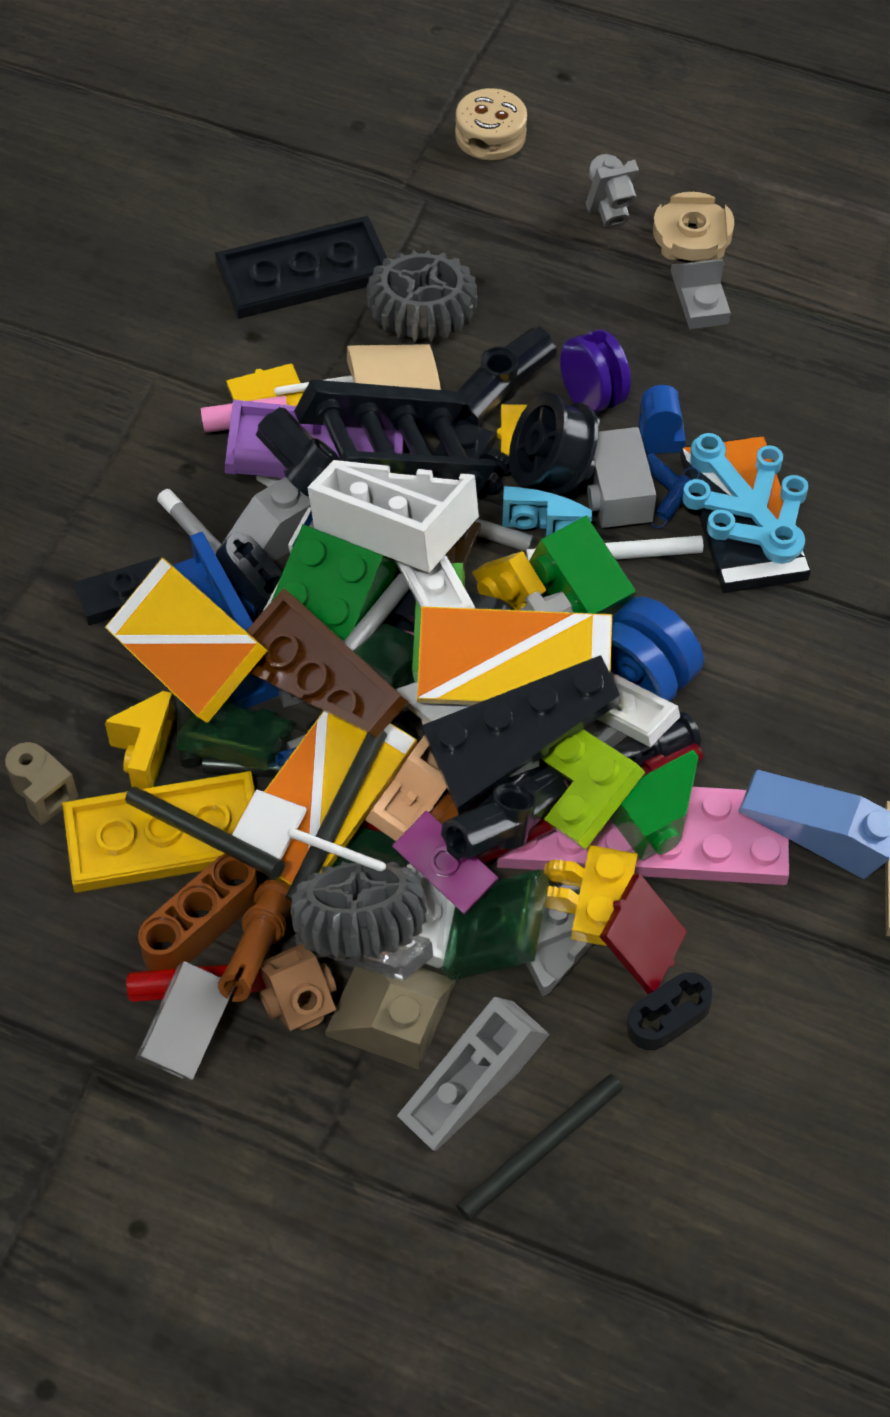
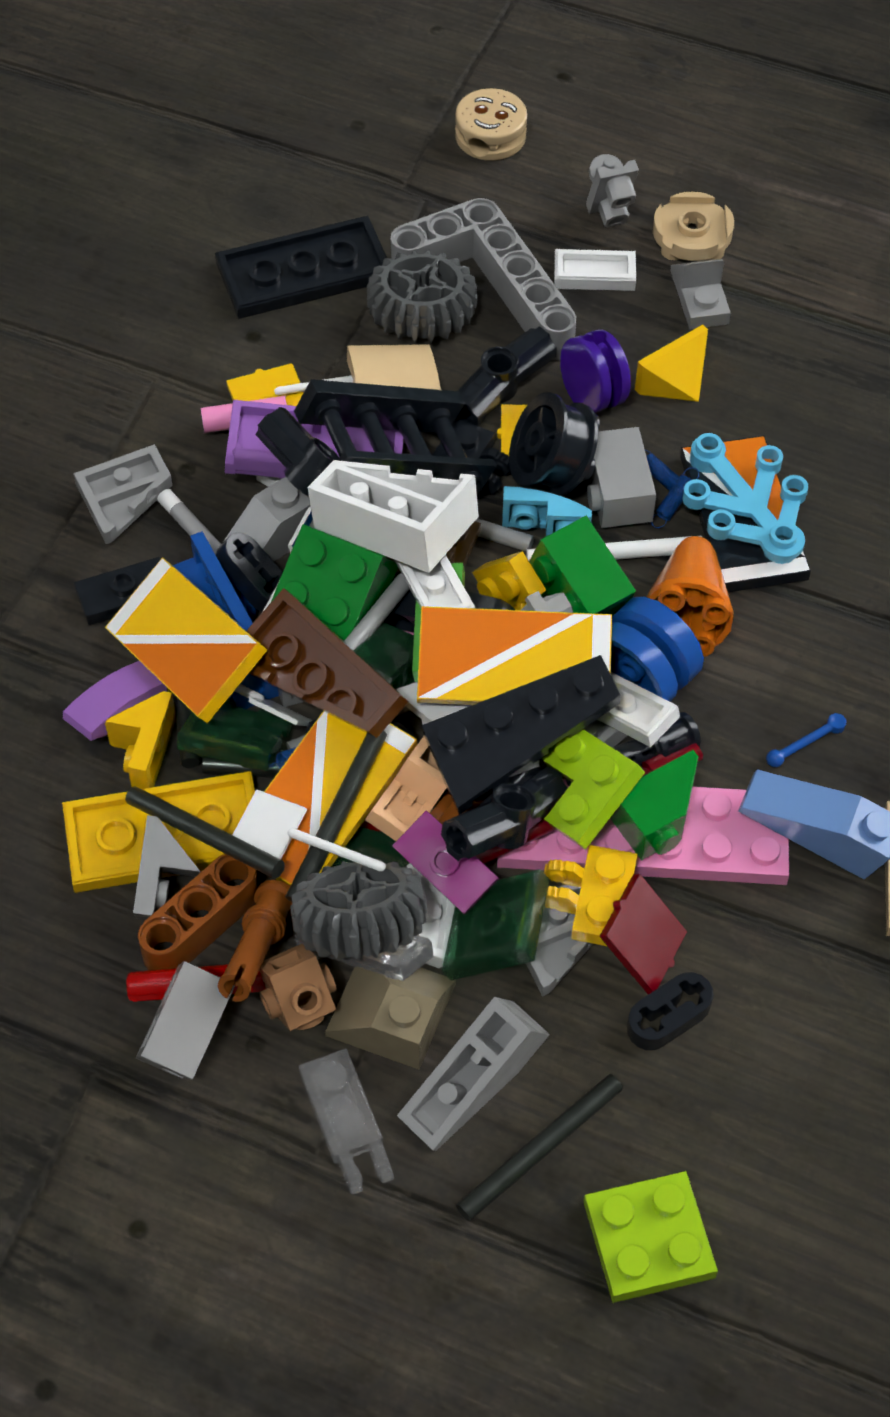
dark tan leg [5,742,79,825] -> none
blue leg [638,385,686,454] -> none
none -> medium lavender slope [63,661,167,741]
none -> light grey wing [74,444,172,544]
none -> light grey slope [133,815,200,920]
none -> white piece [234,684,312,726]
none -> clear hinge [298,1048,394,1195]
none -> light grey beam [390,198,577,361]
none -> white tile [554,249,636,291]
none -> lime plate [584,1171,718,1303]
none -> yellow slope [635,324,708,402]
none -> orange cone [646,536,734,657]
none -> blue hinge [766,713,847,768]

